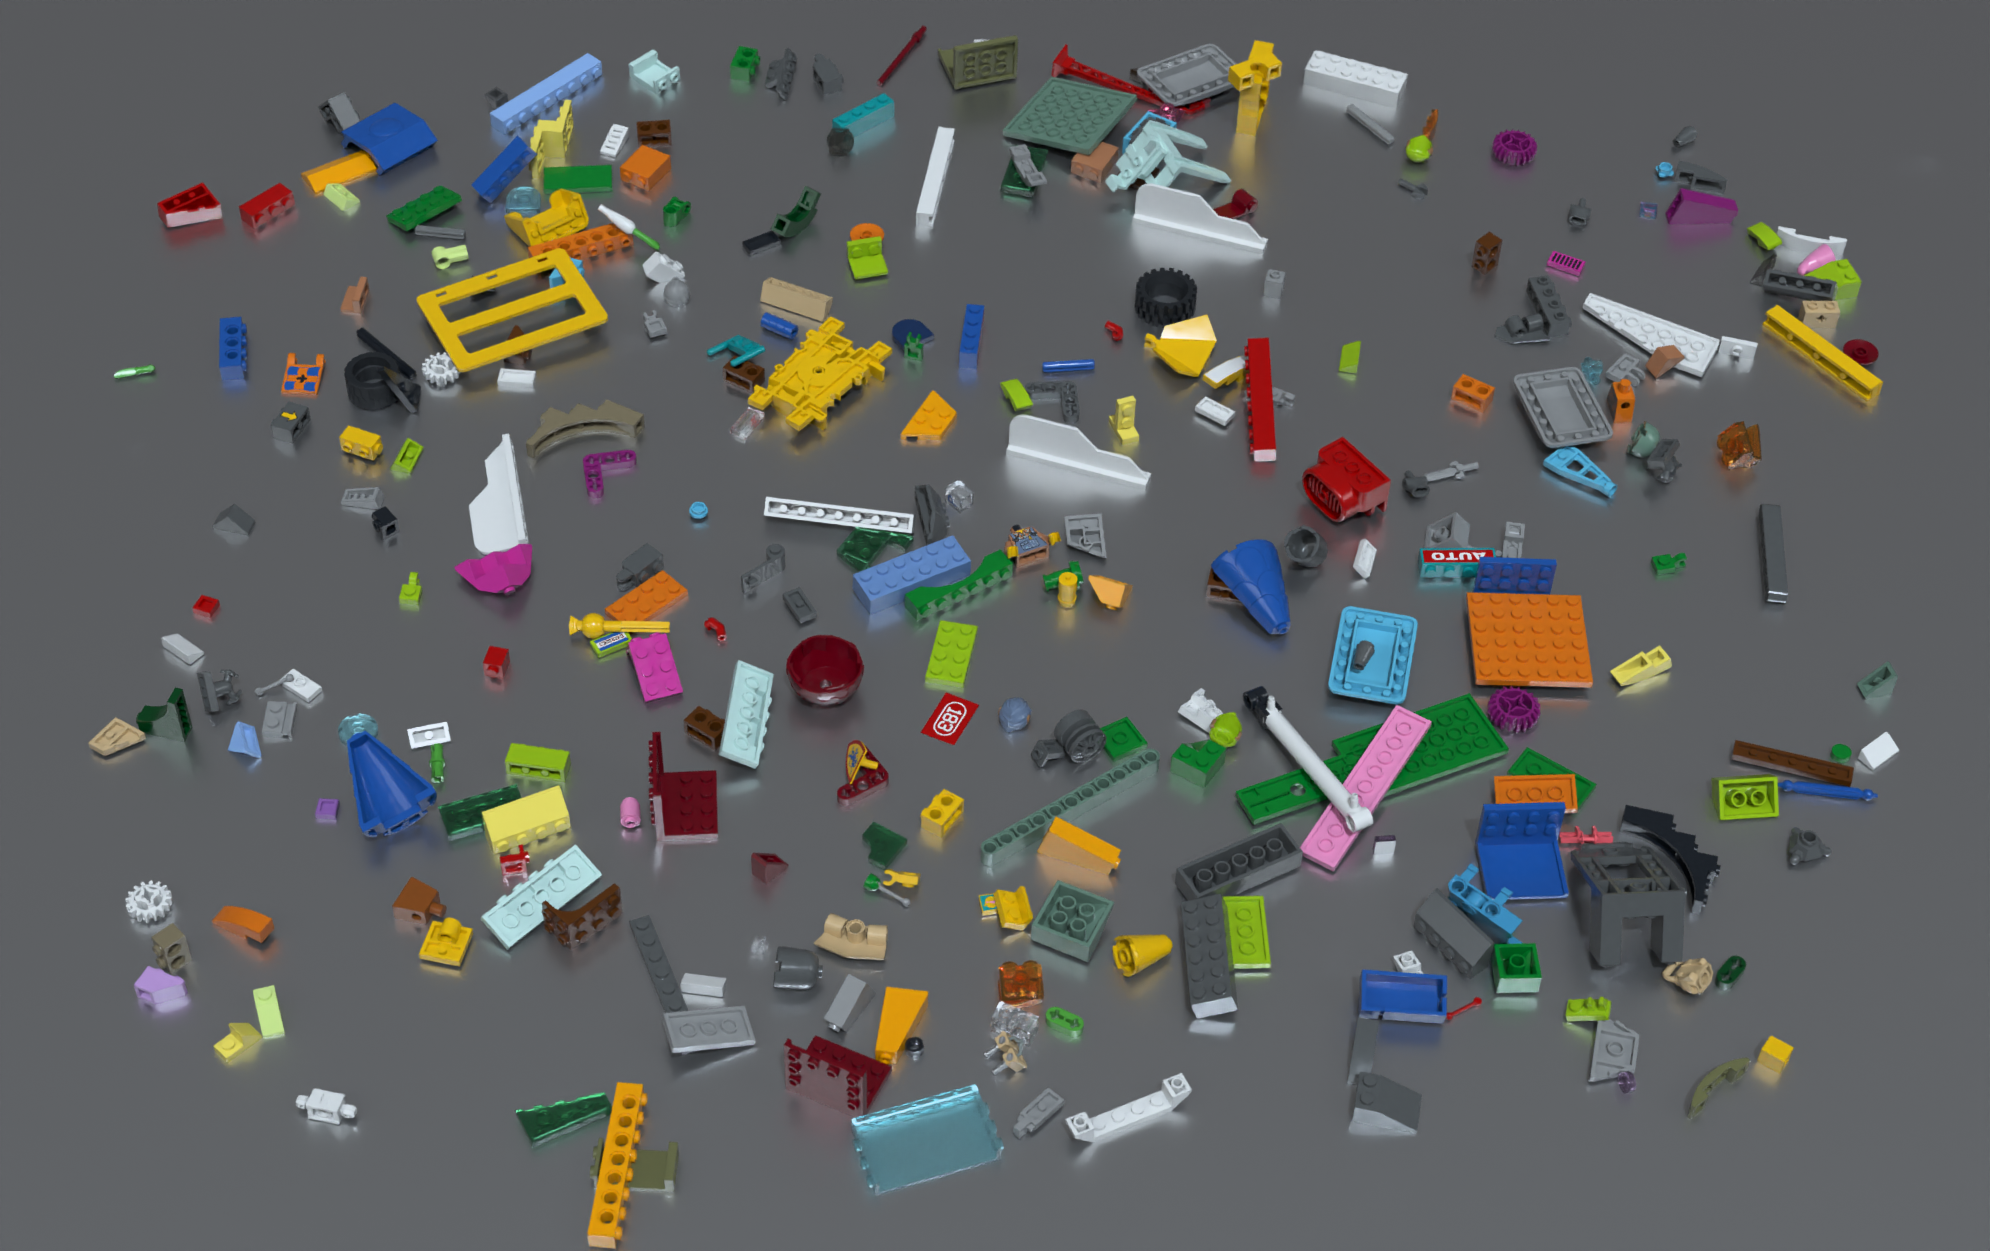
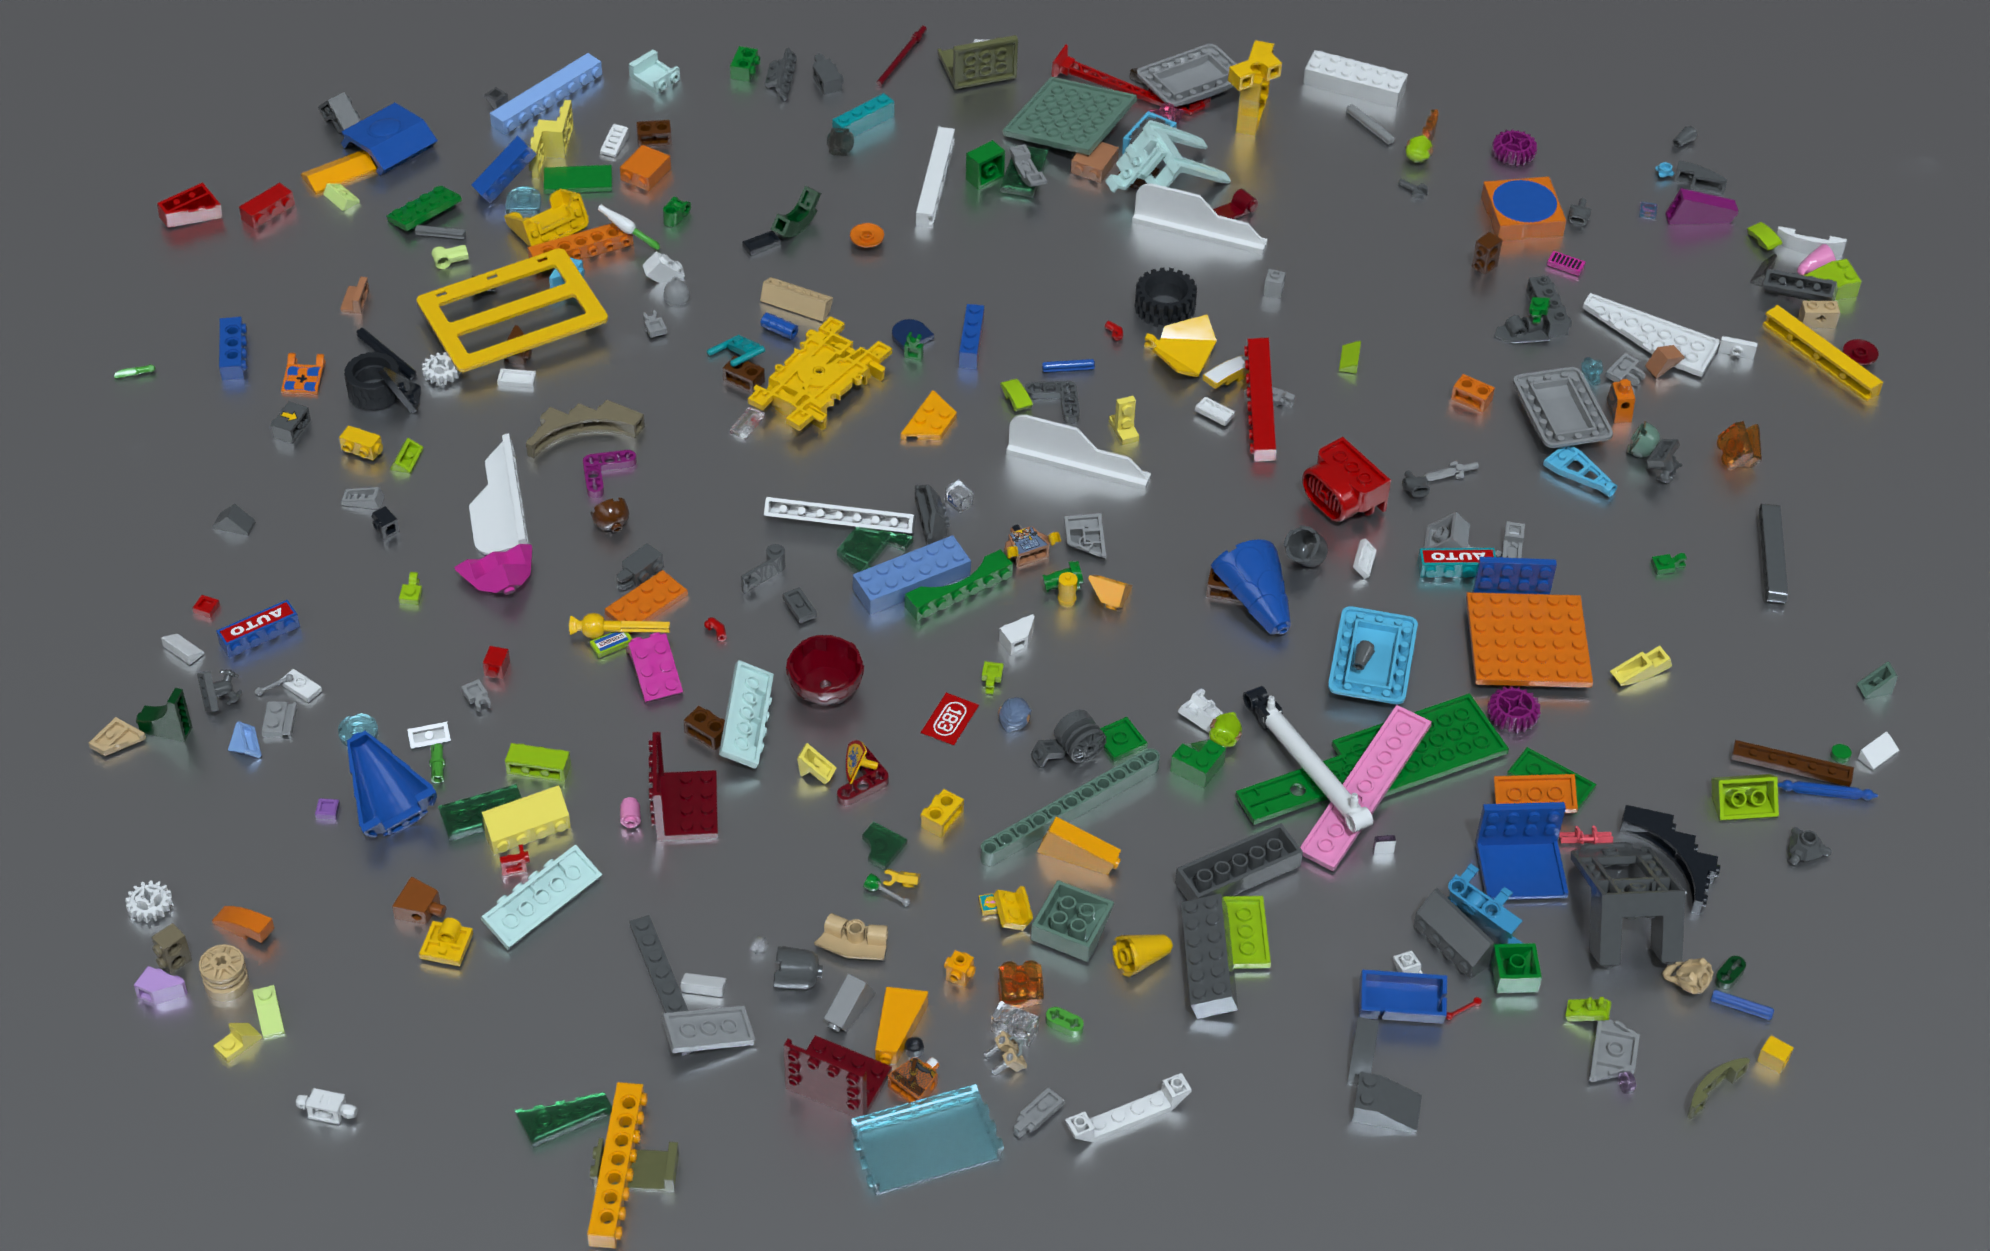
reddish brown bracket [542,883,623,950] -> none
medium azure plate [689,502,708,519] -> none
dark red slope [751,853,789,885] -> none
lime bracket [847,236,888,279] -> none
lime plate [925,620,978,688] -> none
none -> tan wheel [199,944,249,1002]
none -> blue brick [216,600,300,658]
none -> light grey plate [461,679,491,712]
none -> reddish brown cylinder [590,498,629,532]
none -> light yellow slope [797,743,837,785]
none -> torso [888,1057,939,1110]
none -> light orange brick [944,950,976,987]
none -> green slope [966,140,1005,190]
none -> lime plate [982,661,1004,695]
none -> white slope [999,614,1035,656]
none -> tile [1481,177,1566,241]
none -> green plate [1529,297,1550,324]
none -> blue axle [1711,990,1774,1020]

